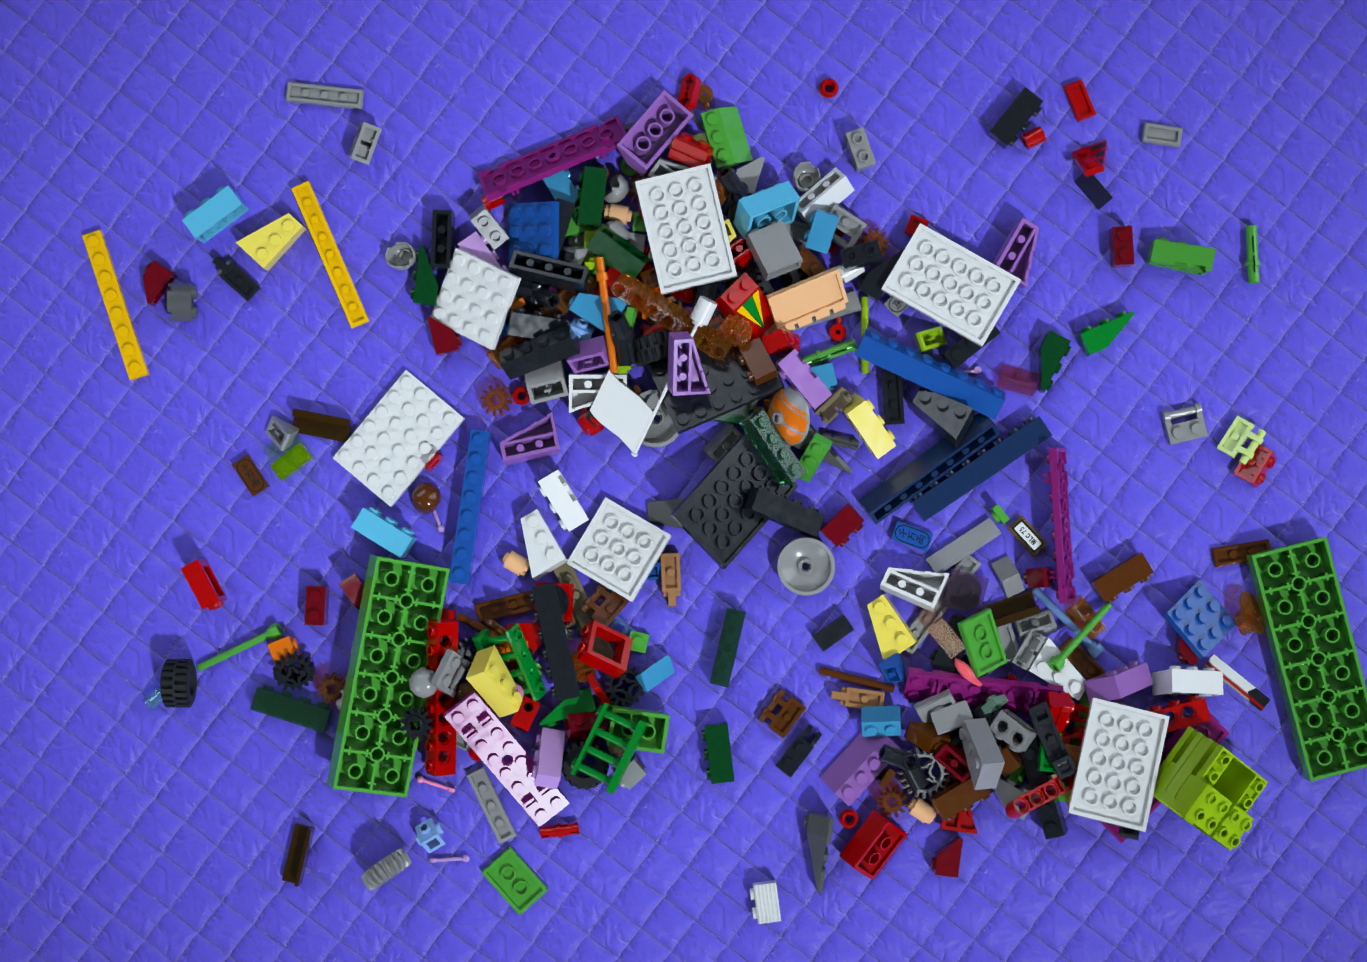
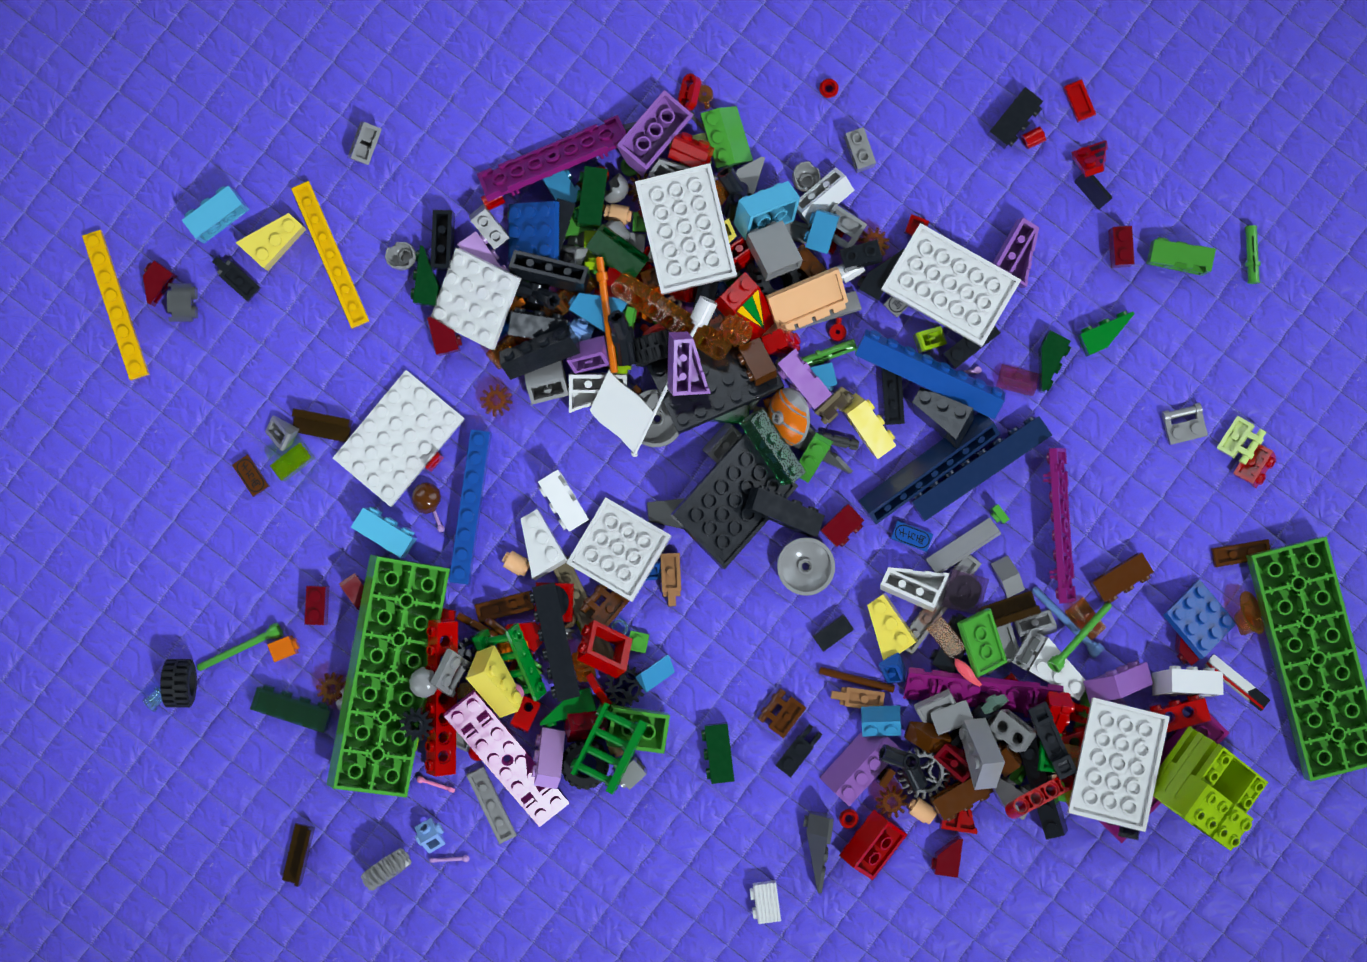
red window [181,559,228,611] -> none
black gear [273,651,315,691] -> none
light grey tile [286,82,364,110] -> none
bright green tile [481,846,549,915] -> none
medium lavender wedge [500,412,562,466] -> none
red plate [512,386,530,405] -> none
red pin [540,822,580,839] -> none
red head [577,407,604,437] -> none
clear green brick [709,607,746,688] -> none
lime bar [861,297,869,374] -> none
tile [1007,515,1048,557] -> none
dark red slope [1023,566,1054,588] -> none
reddish brown tile [1058,636,1106,680] -> none
light grey tile [1141,122,1183,148] -> none

